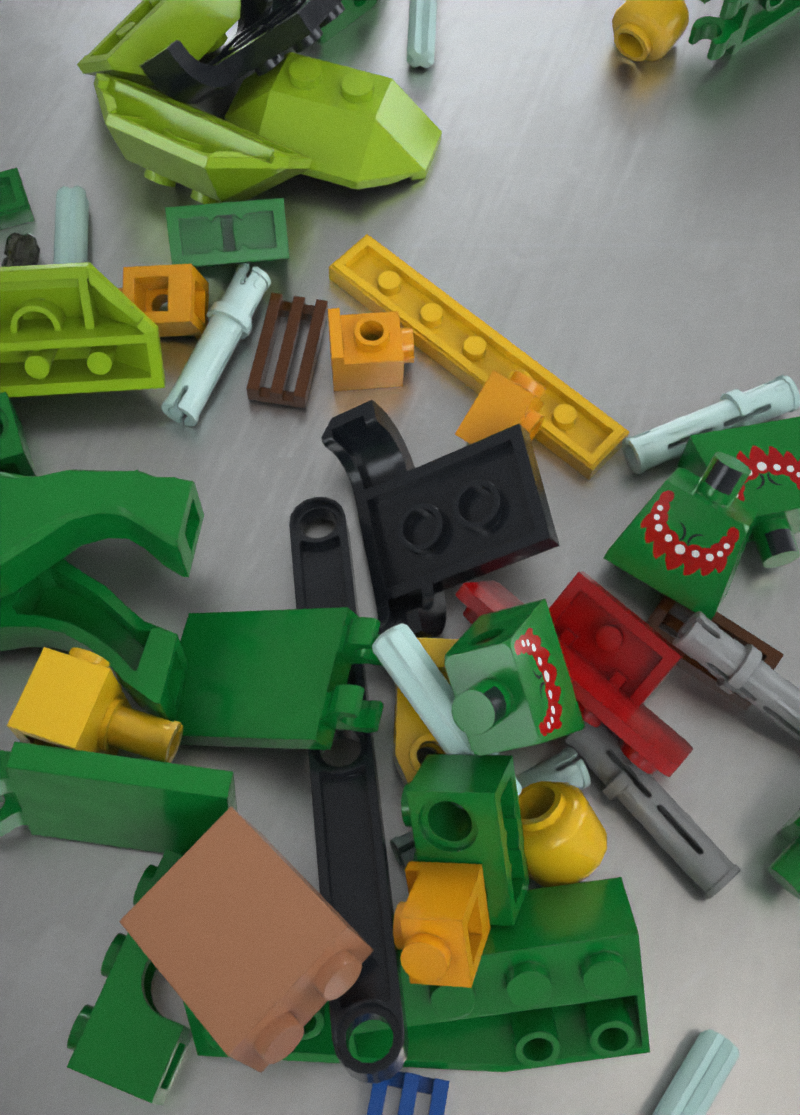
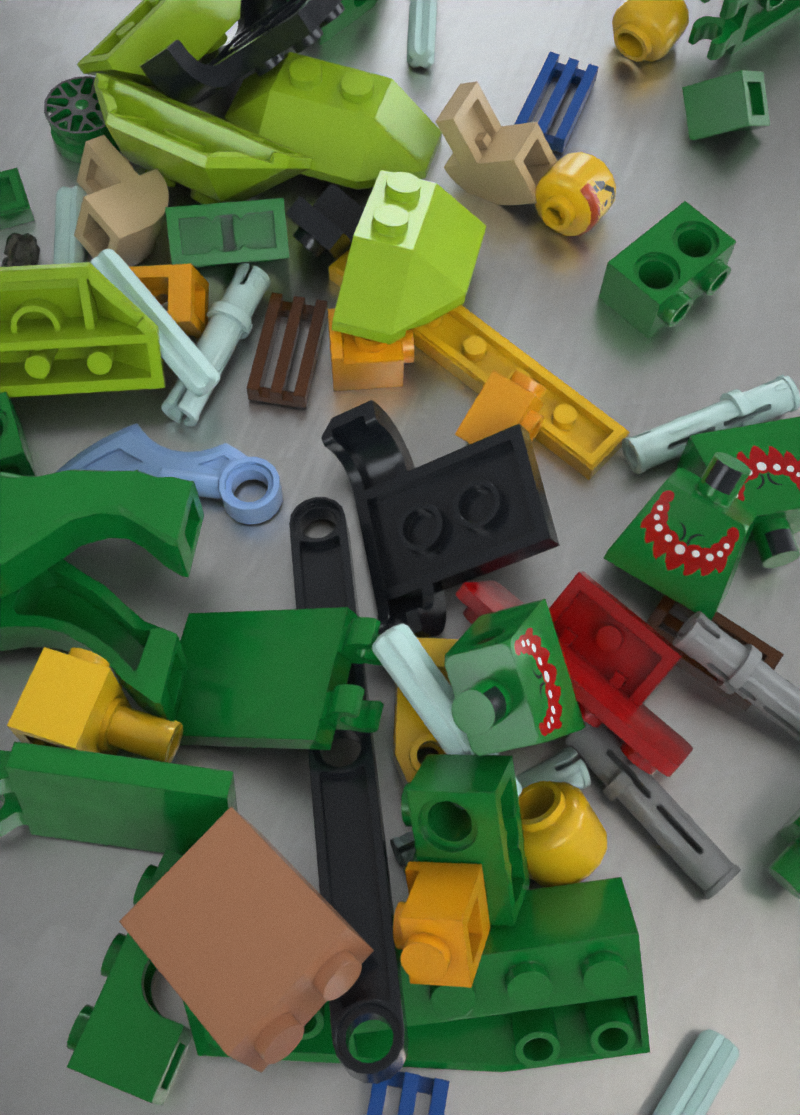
none -> green wheel [44,76,120,164]
none -> light blue piece [55,423,283,525]
none -> tan brick [74,135,169,267]
none -> light aqua axle [90,249,220,397]
none -> black bracket [285,184,364,260]
none -> lime wedge [332,170,486,344]
none -> tan brick [435,81,557,205]
none -> blue tile [514,51,599,153]
none -> yellow head [535,152,616,237]
none -> green brick [599,201,736,339]
none -> green panel [682,70,771,140]

